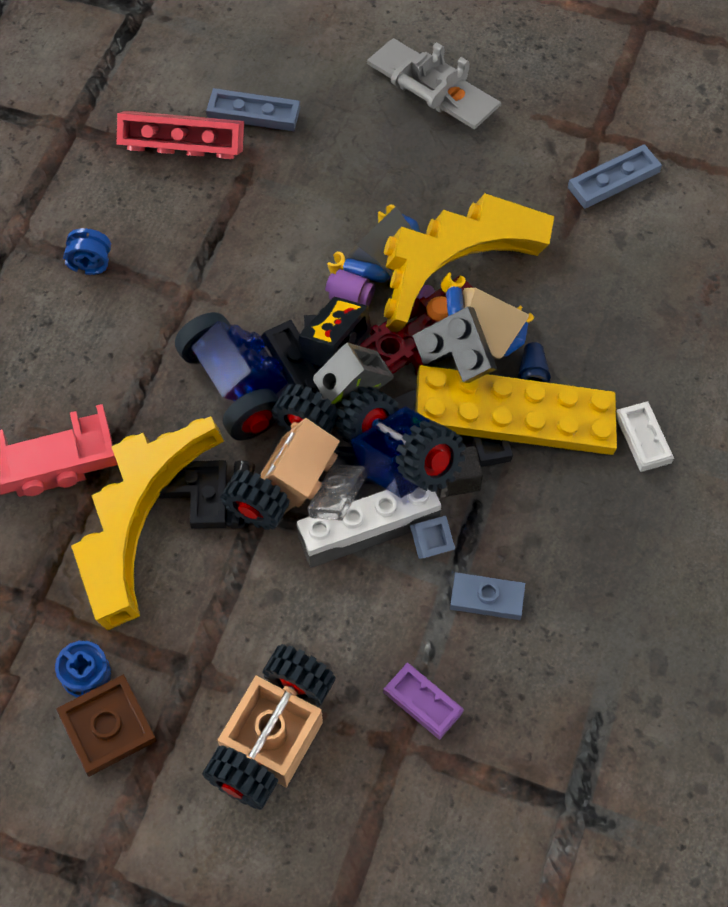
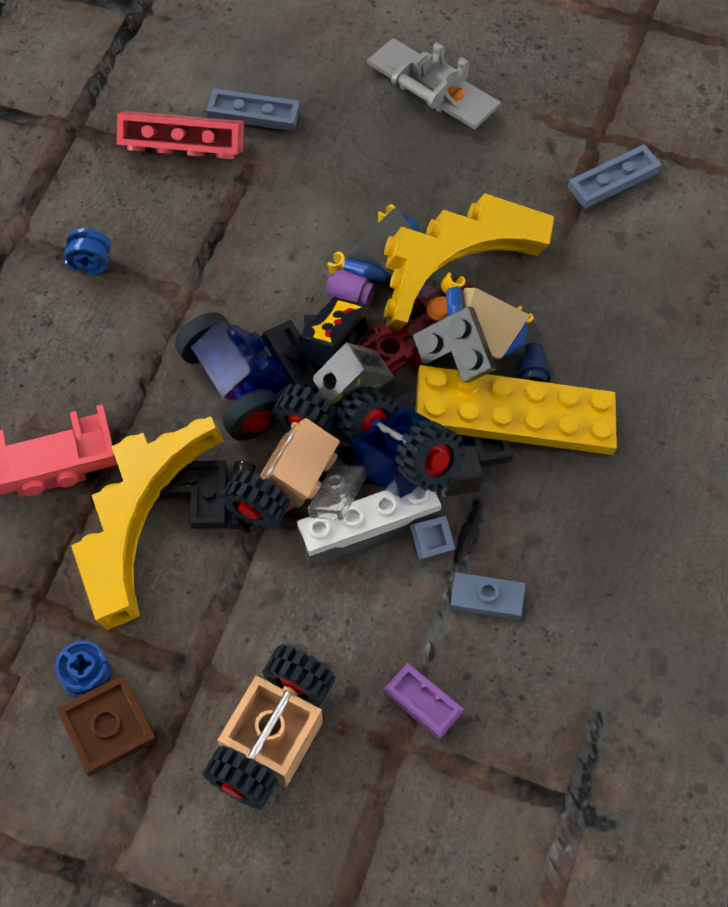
white plate [616,401,674,472] -> none

